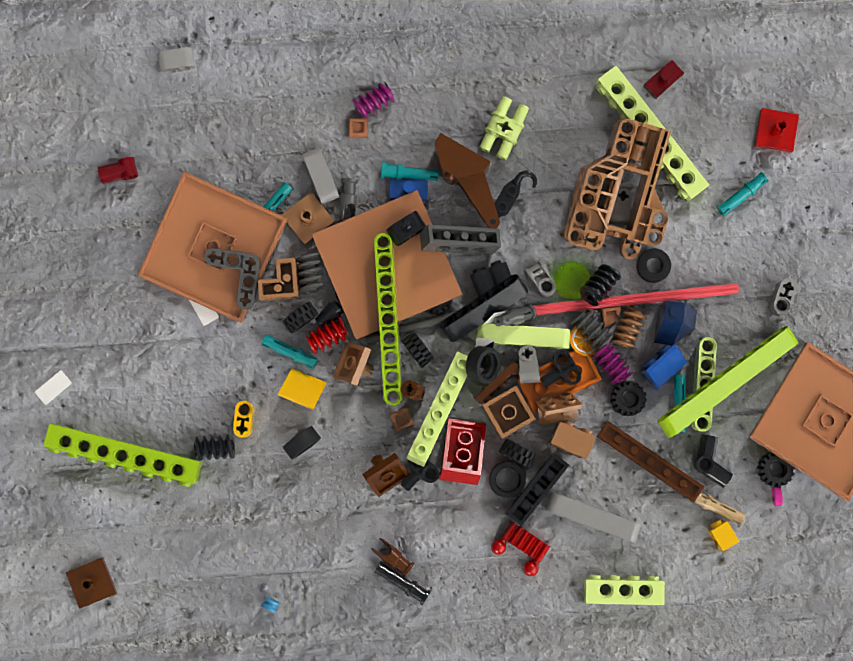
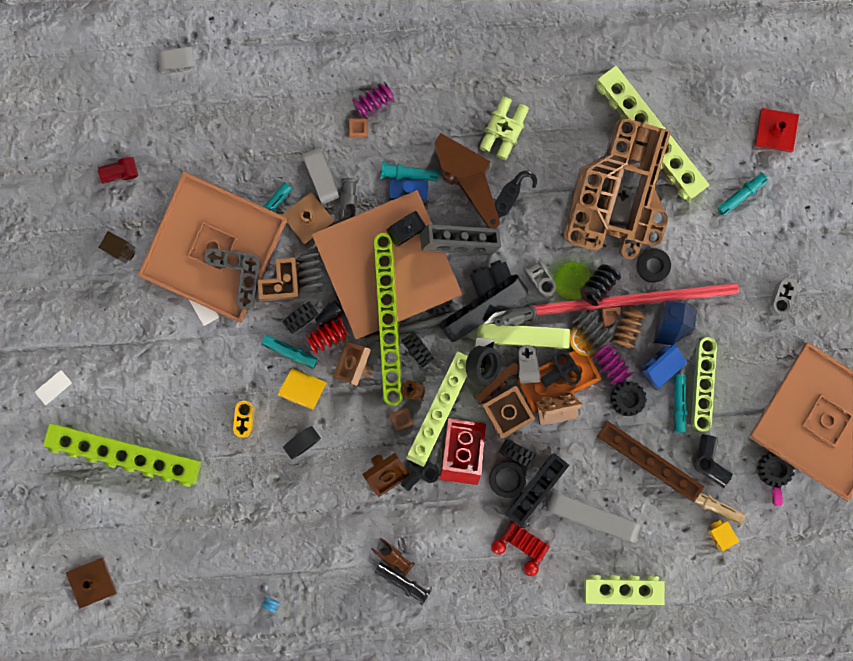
black piece [194,435,235,460] -> none
medium nougat brick [548,420,596,459] -> none
dark red tile [643,60,685,99] -> none
lime beam [657,326,798,438] -> none
none -> dark brown brick [98,231,136,264]

